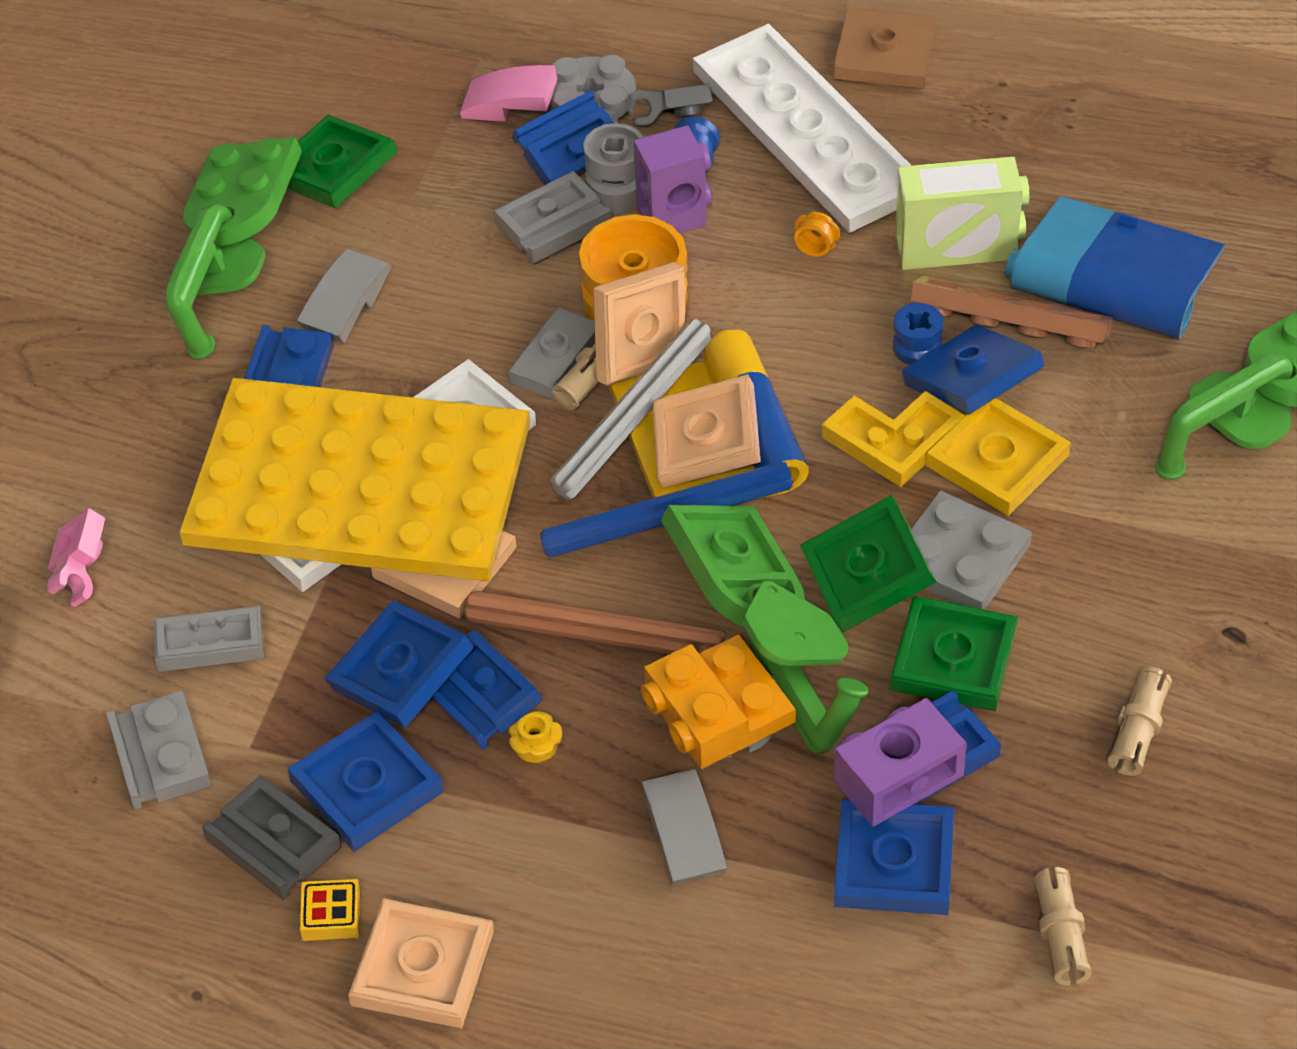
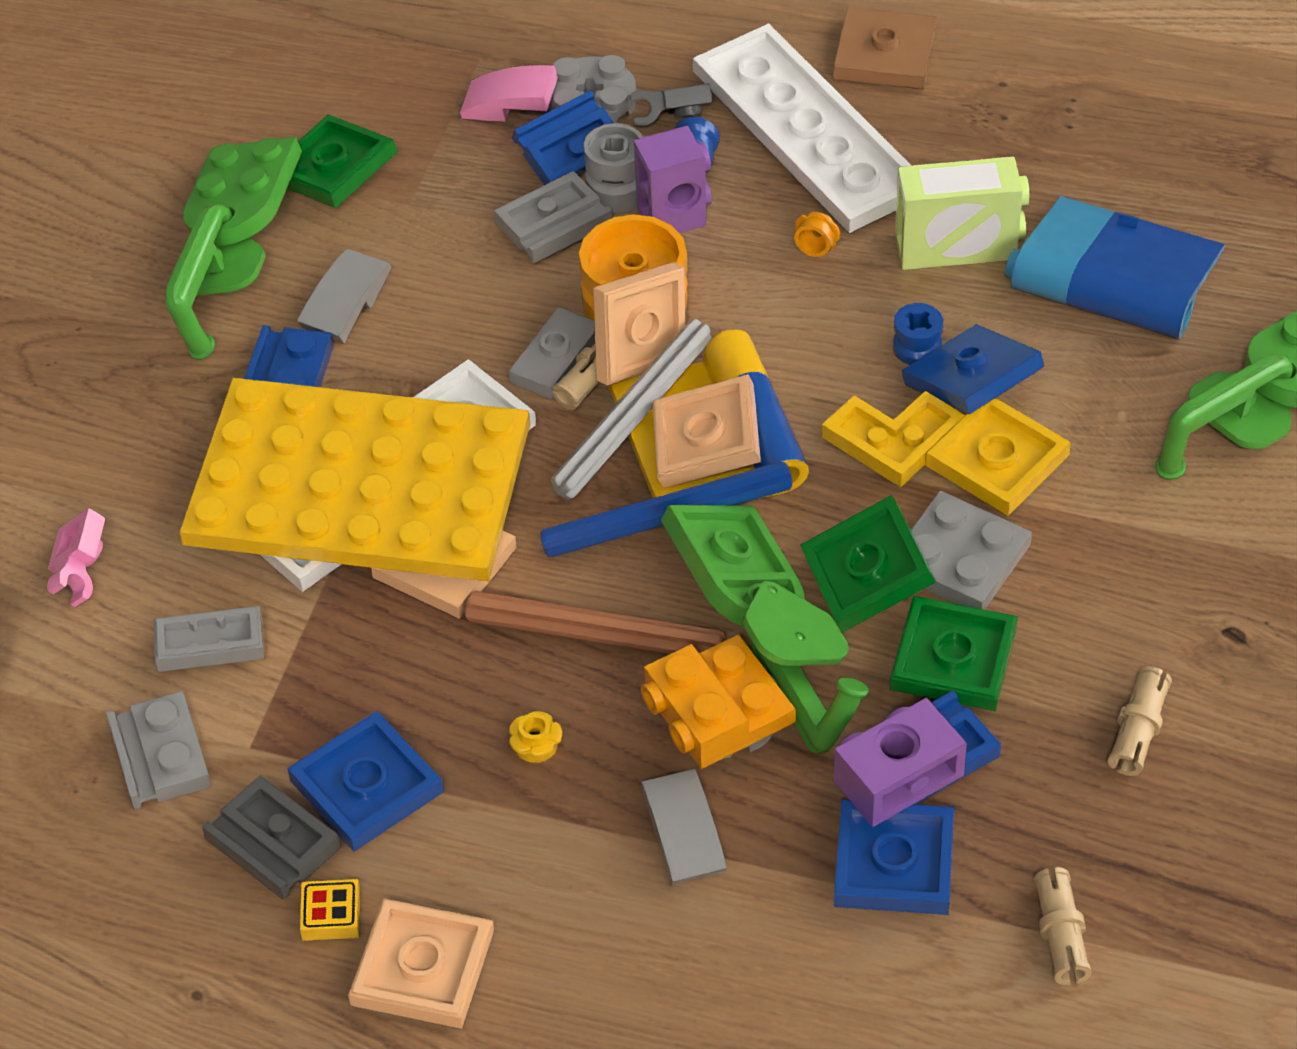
blue plate [325,600,474,728] -> none
blue plate [430,629,543,750] -> none
nougat plate [910,276,1114,348] -> none

